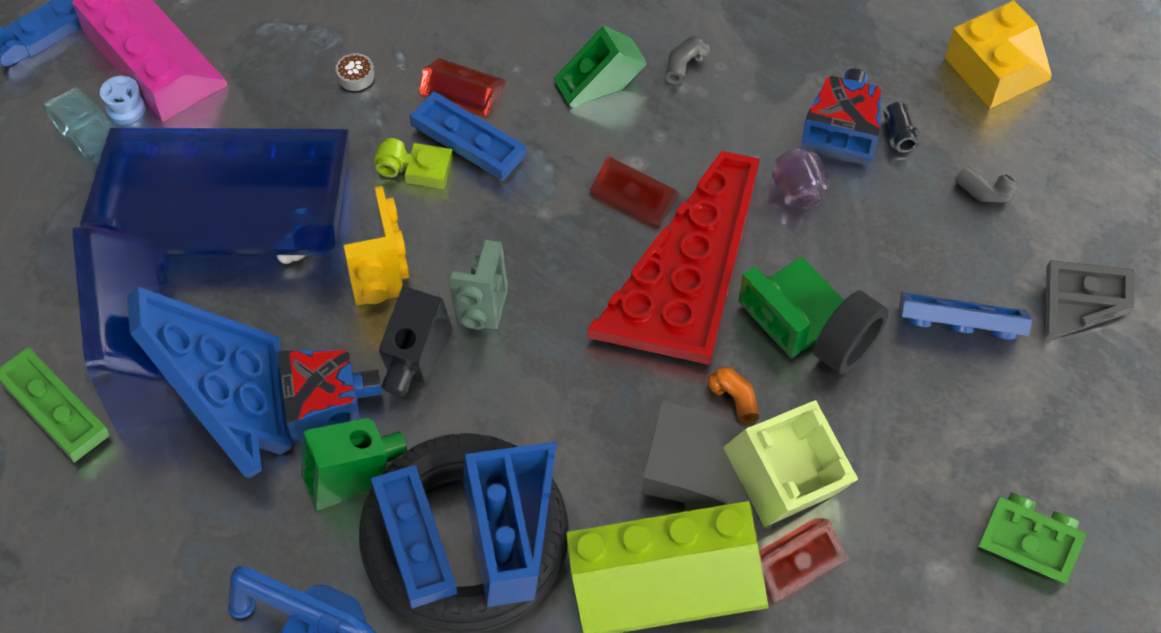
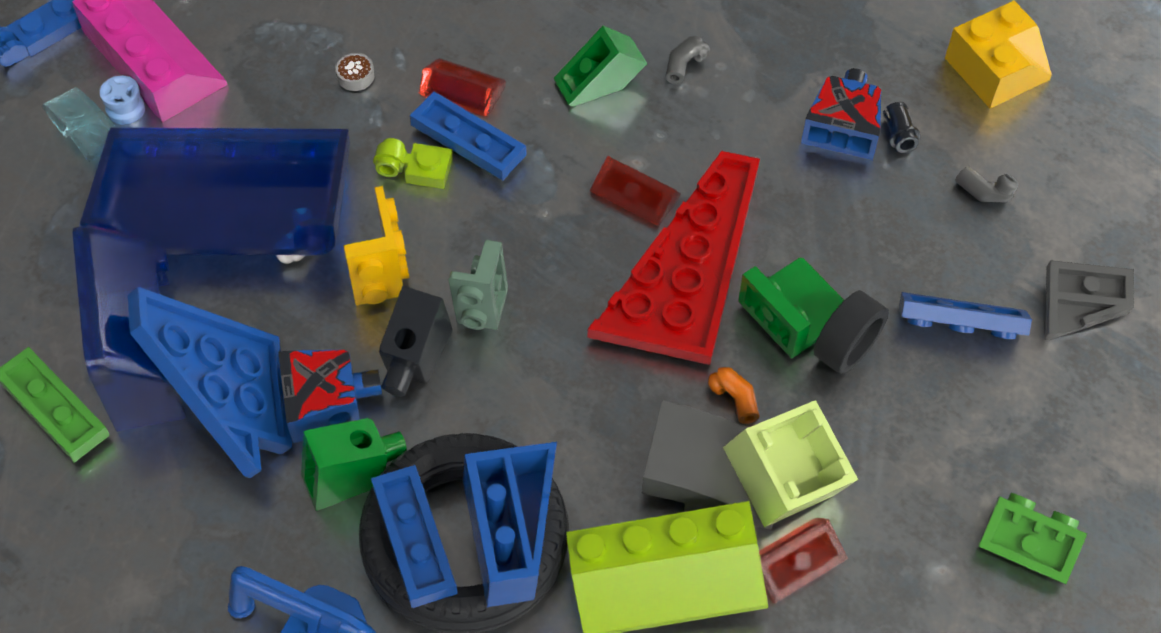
clear purple head [771,147,830,209] -> none

